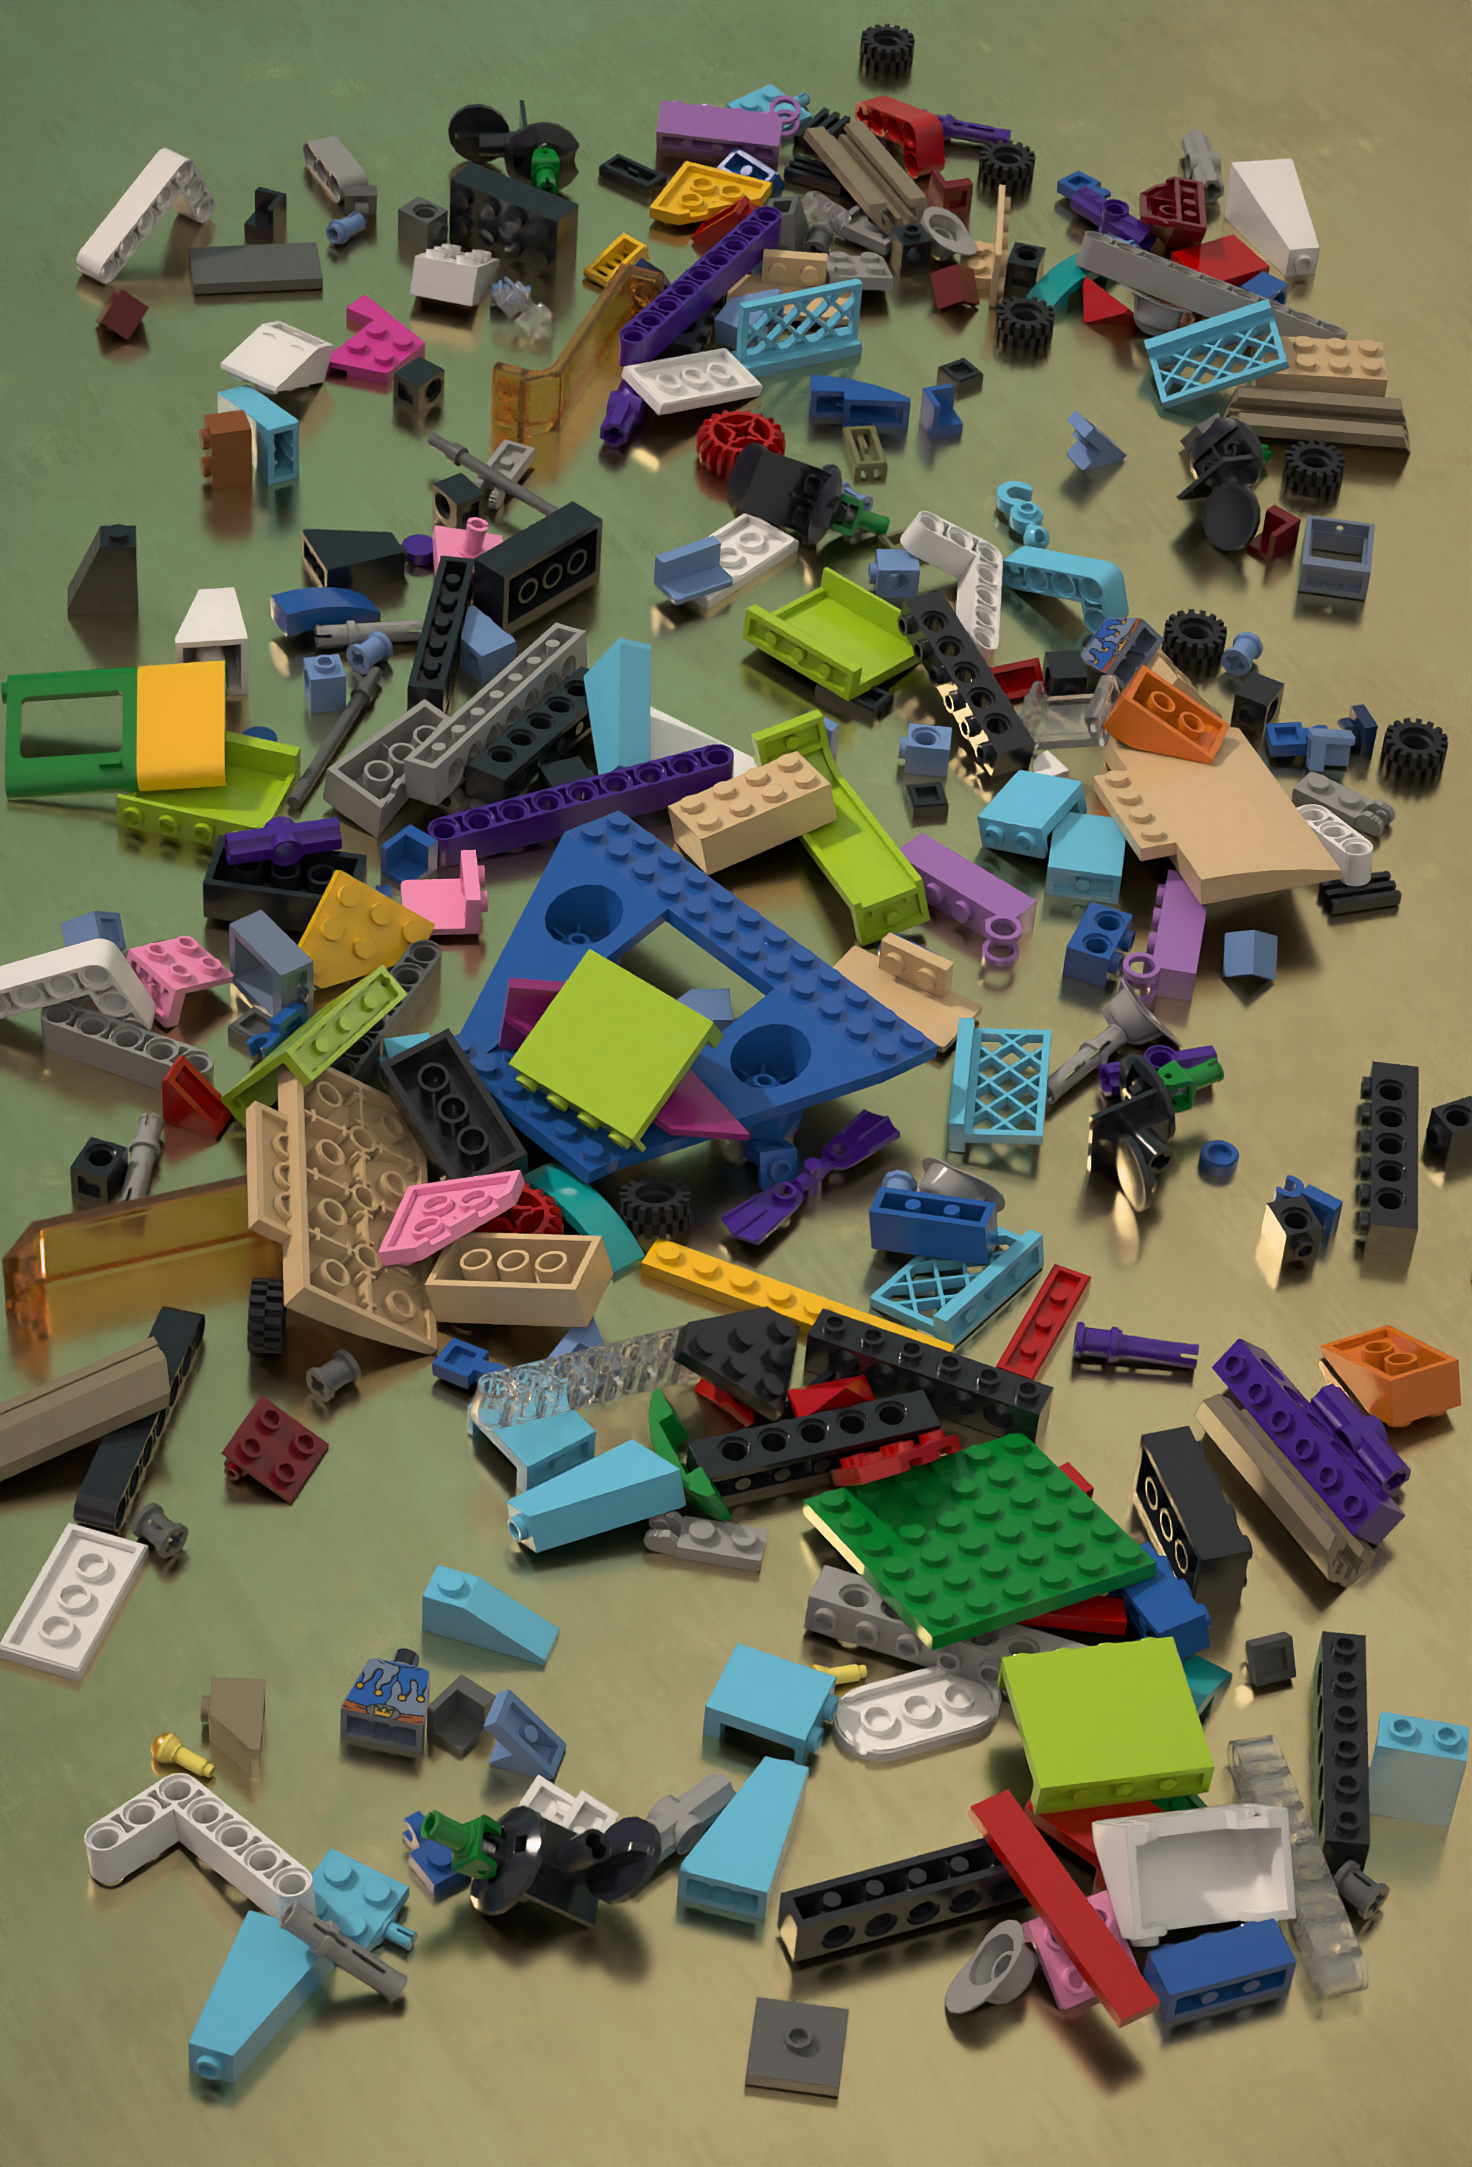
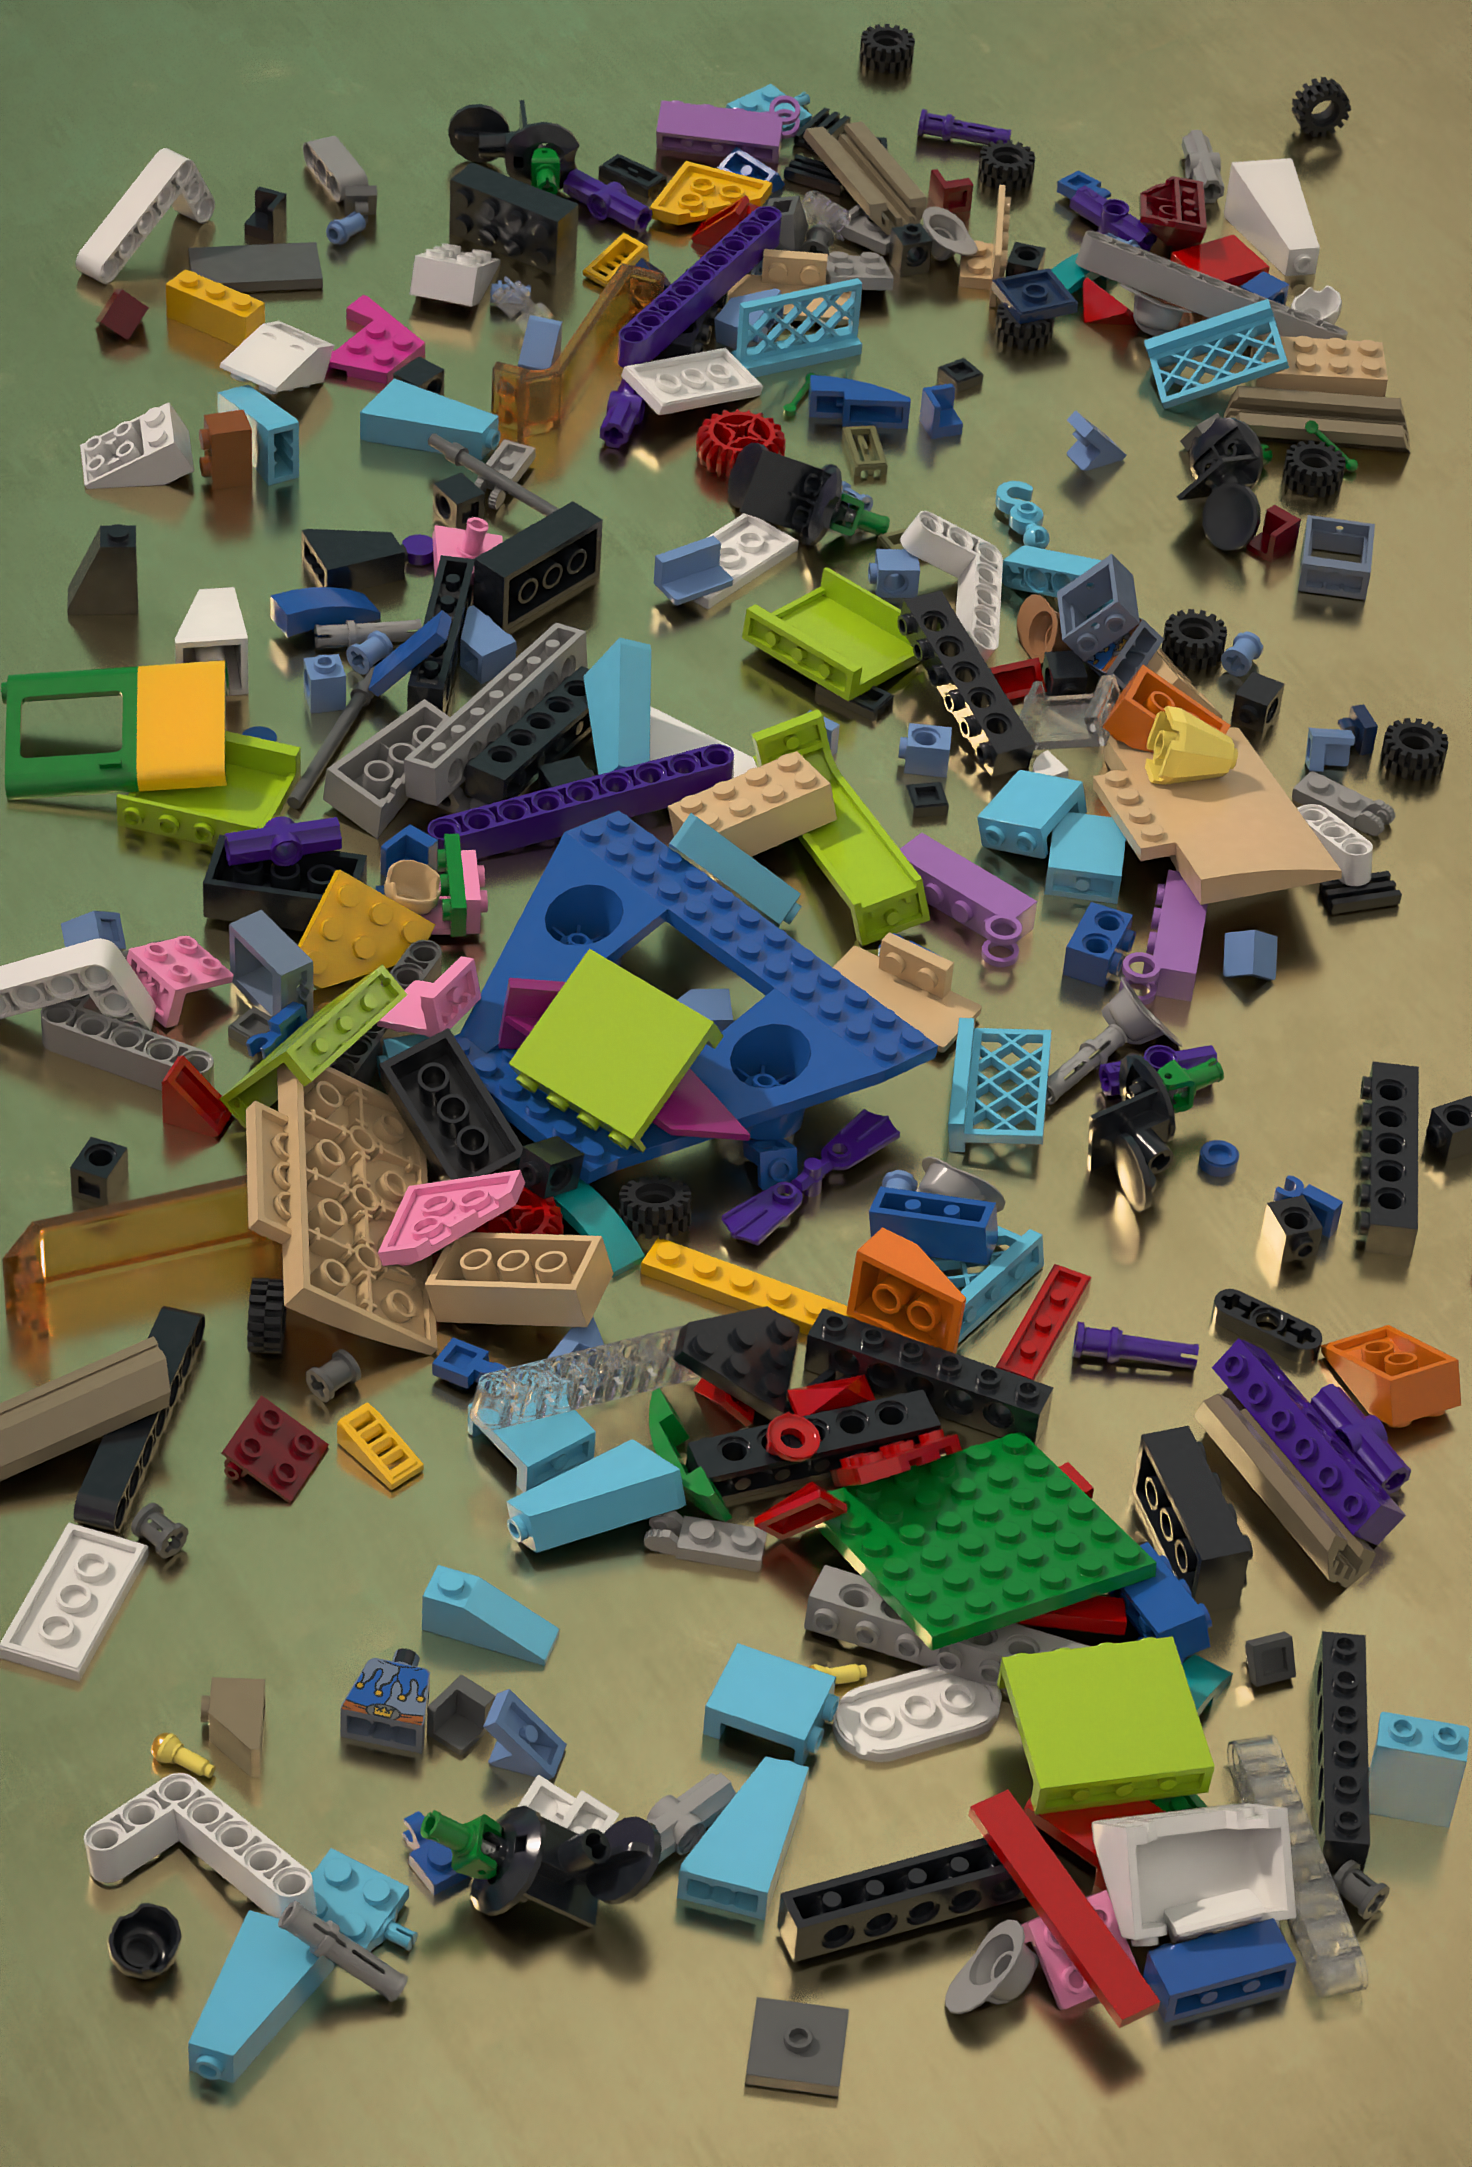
light grey pin [117,1113,165,1217] -> none
dark grey brick [398,196,449,250] -> none
red beam [854,96,945,179] -> none
dark red panel [930,264,980,310] -> none
blue plate [1265,722,1328,757] -> none
none -> white slope [80,402,194,489]
none -> black hair [108,1903,182,1979]
none -> yellow brick [166,269,265,347]
none -> yellow slope [337,1402,424,1490]
none -> medium azure slope [360,379,501,460]
none -> blue tile [368,610,452,696]
none -> bright pink bracket [377,956,481,1038]
none -> tan hair [384,860,441,915]
none -> green plate [437,834,467,937]
none -> medium blue slope [517,315,562,398]
none -> black brick [518,1136,585,1199]
none -> dark purple piece [563,169,652,233]
none -> medium azure slope [669,813,802,928]
none -> red slope [754,1481,847,1540]
none -> red piece [766,1412,820,1462]
none -> green hinge [783,372,816,417]
none -> orange slope [846,1227,966,1354]
none -> dark blue tile [991,268,1078,324]
none -> medium nougat piece [1016,595,1072,665]
none -> sand blue window [1057,554,1140,662]
none -> light yellow cone [1145,706,1238,785]
none -> white slope [1164,1889,1266,1944]
none -> black beam [1212,1289,1322,1363]
none -> white hair [1291,286,1342,325]
none -> black tyre [1292,77,1351,137]
none -> green hinge [1305,420,1359,472]

